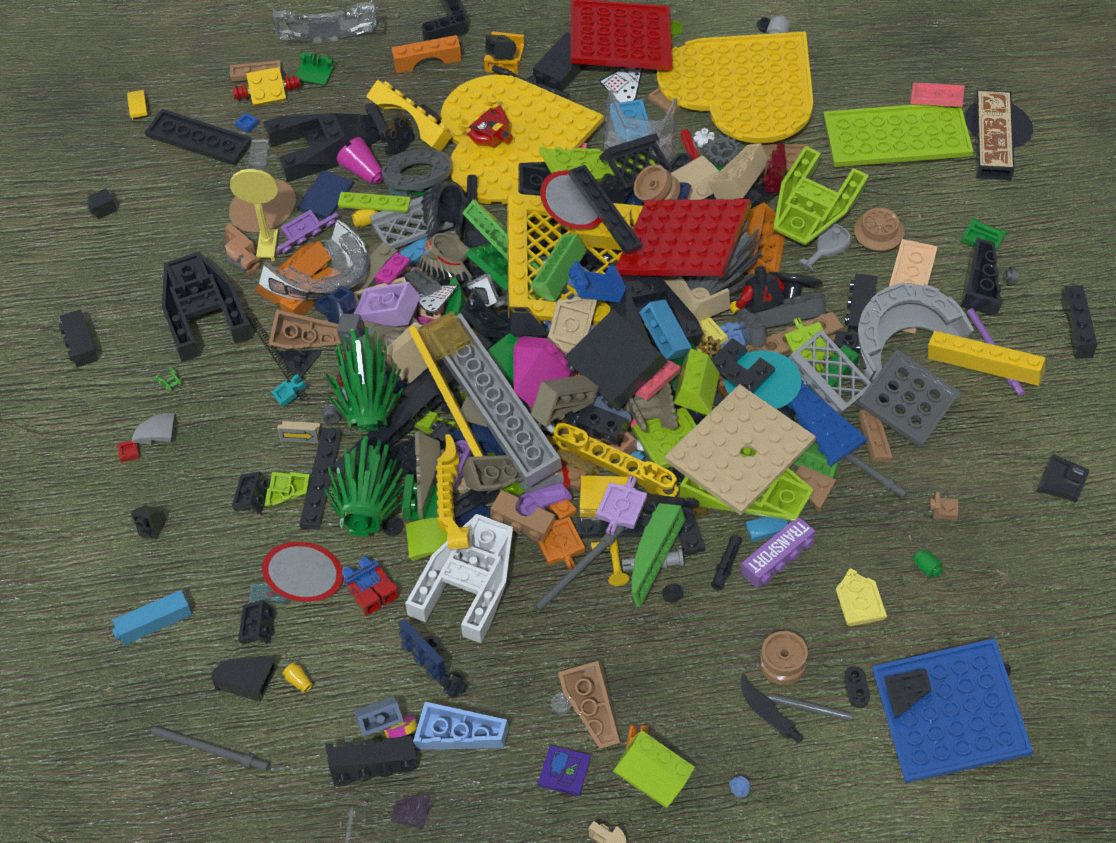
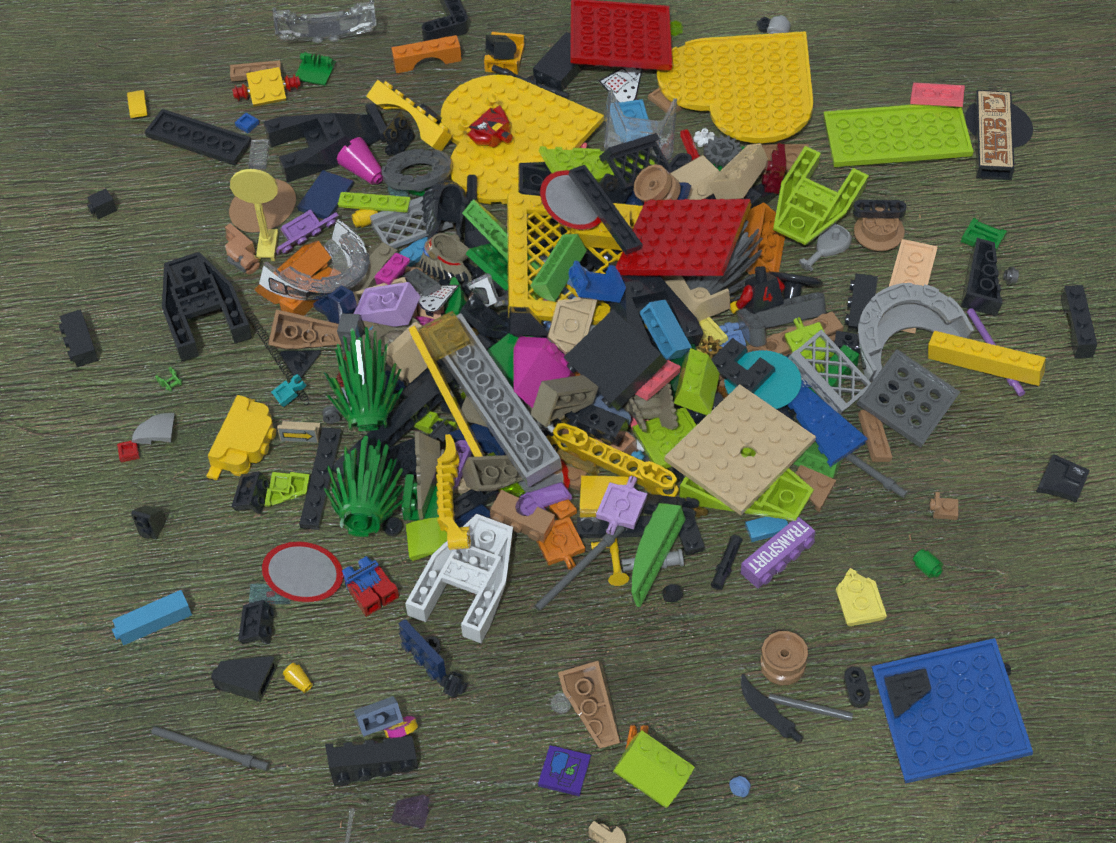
light blue wedge [413,702,509,750] -> none
none -> yellow brick [206,395,276,480]
none -> black beam [853,200,907,218]

